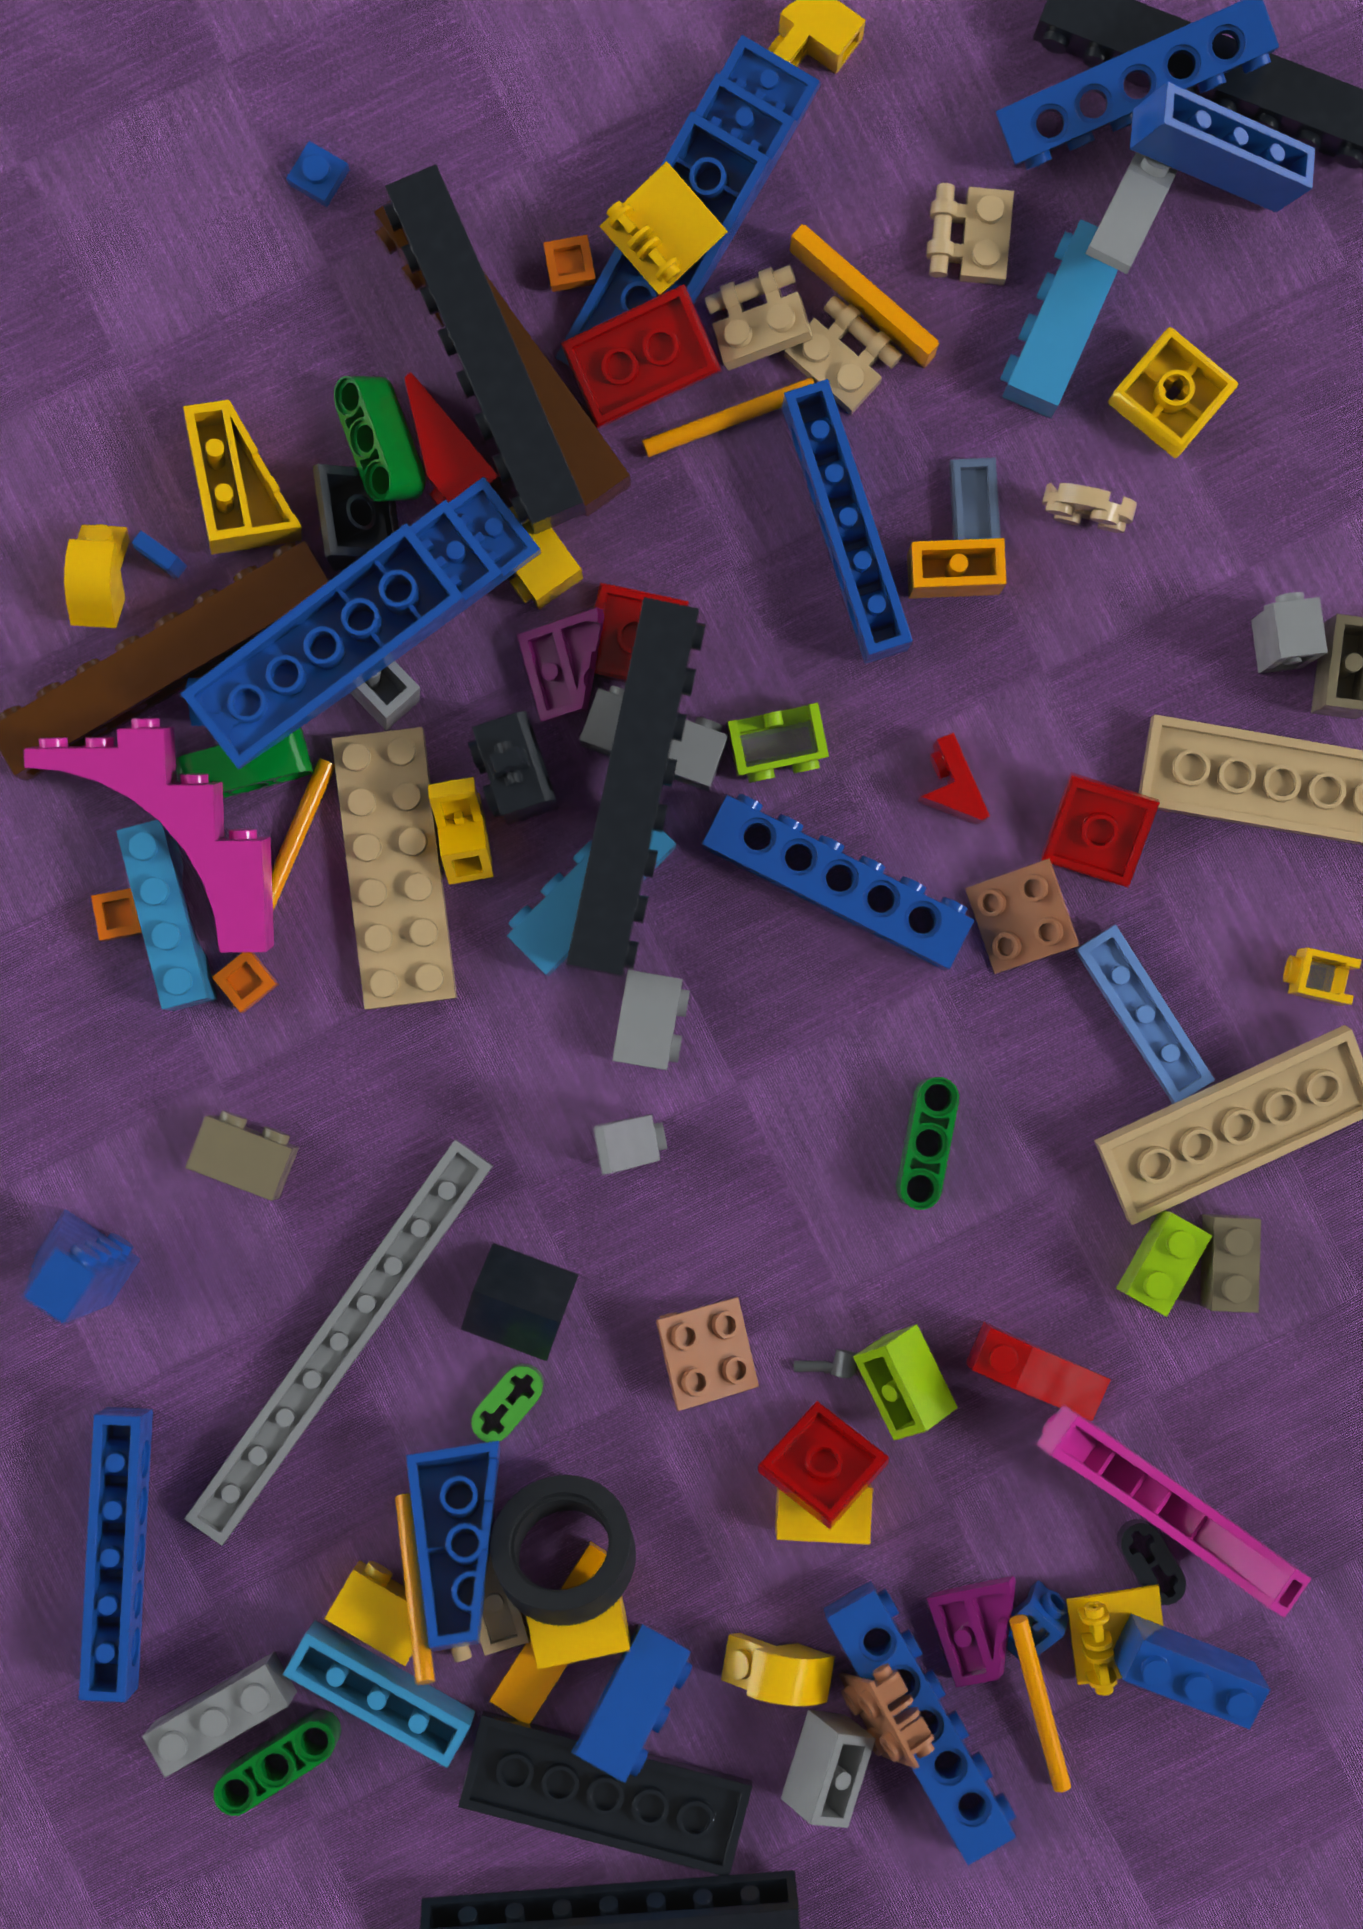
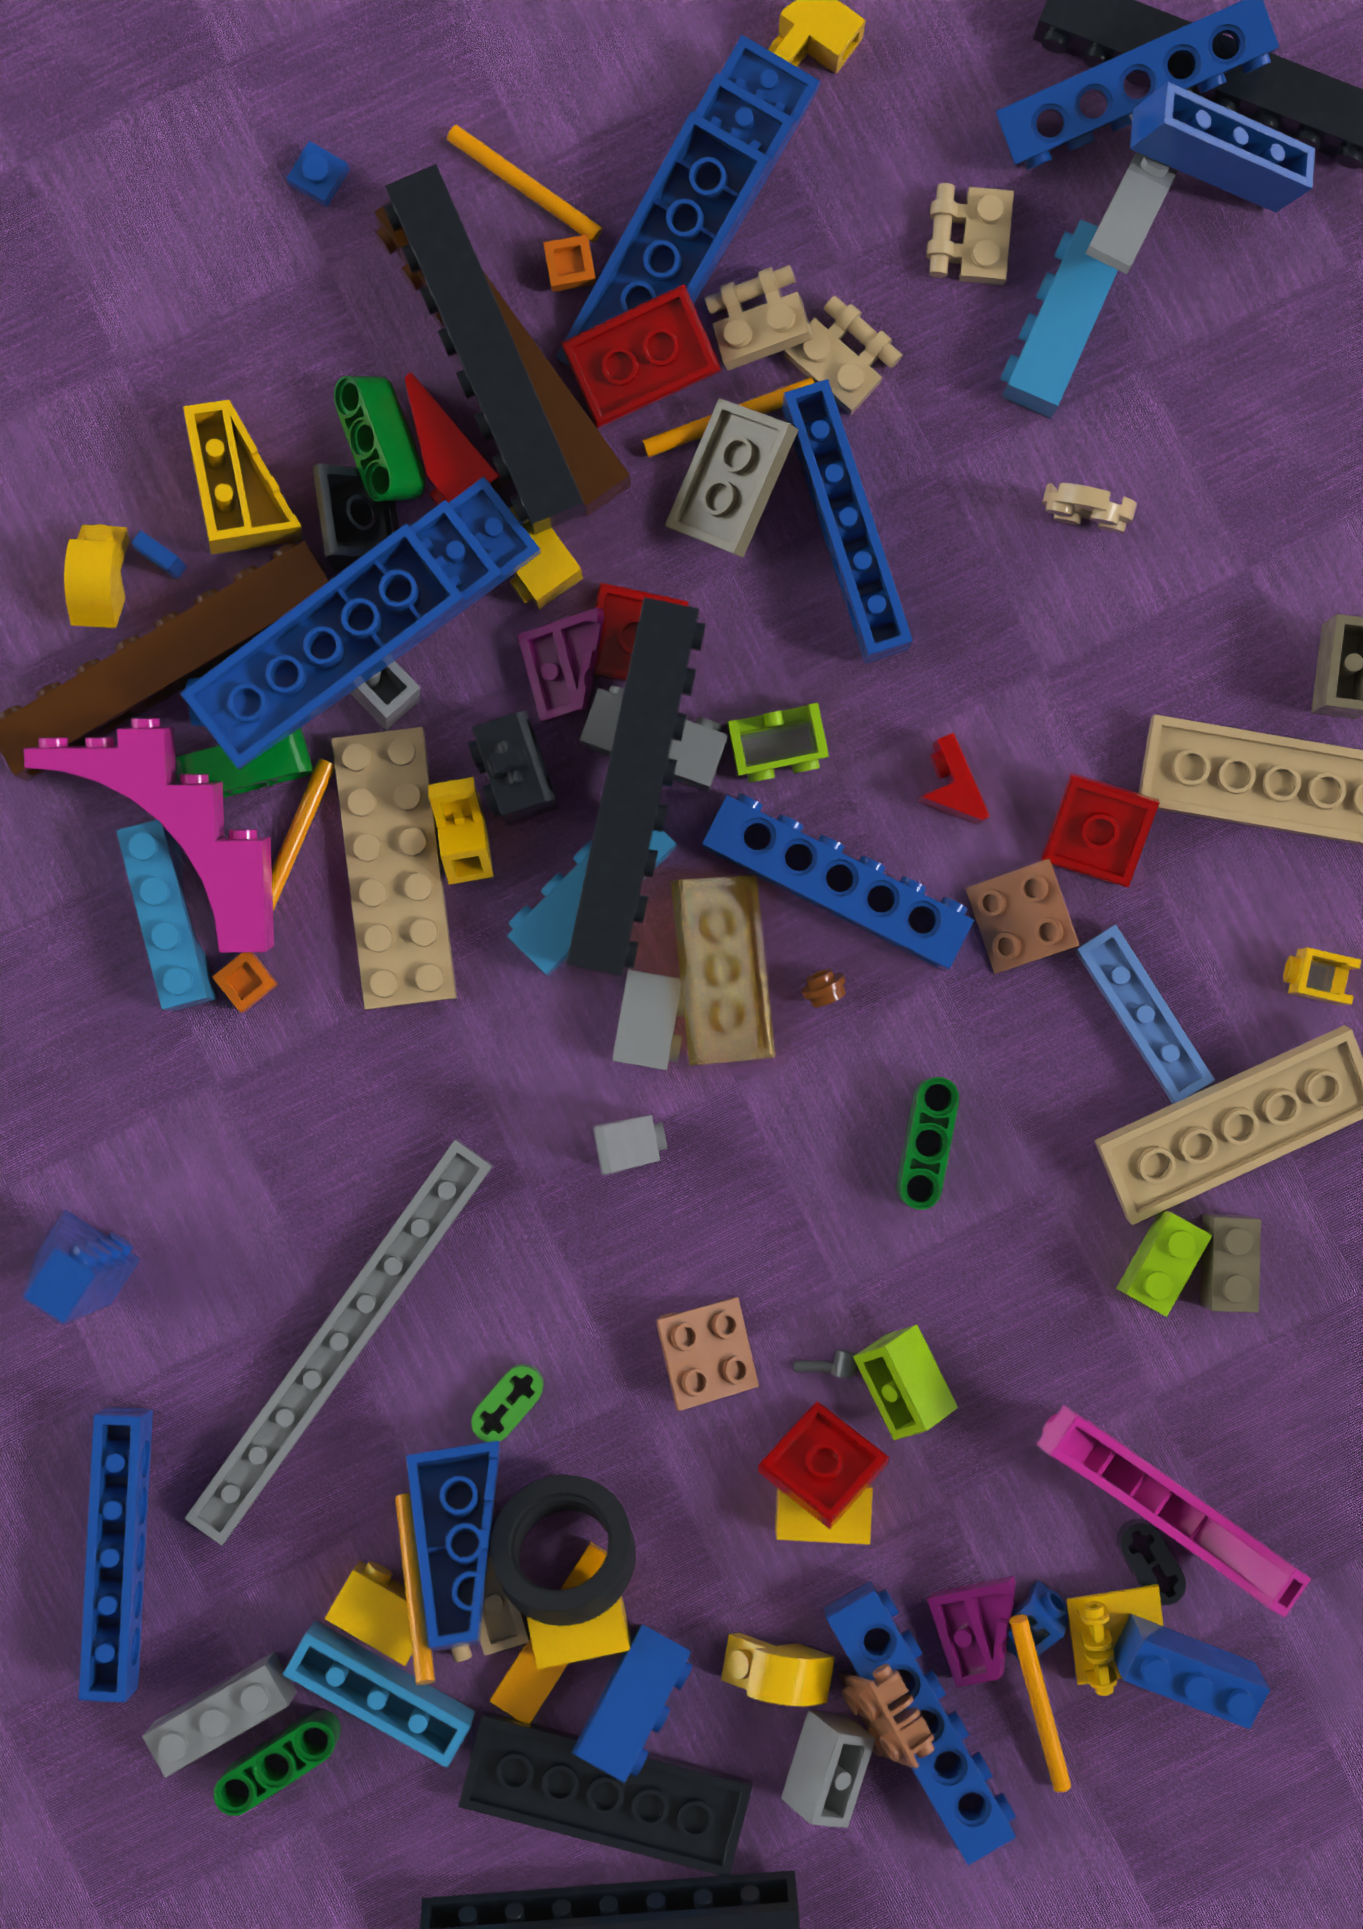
orange plate [91,888,142,942] -> none
dark tan brick [185,1110,299,1201] -> none
black slope [461,1242,579,1361] -> none
yellow hinge [599,161,728,295] -> none
light orange tile [789,224,939,368] -> none
light orange brick [907,538,1007,599] -> none
sand blue tile [949,457,1001,540] -> none
red slope [965,1322,1111,1421] -> none
yellow brick [1108,327,1238,458] -> none
light grey brick [1251,592,1328,674] -> none
none -> light orange bar [447,124,603,243]
none -> dark tan plate [665,398,799,558]
none -> clear yellow tile [671,875,775,1066]
none -> dark orange plate [801,968,846,1008]

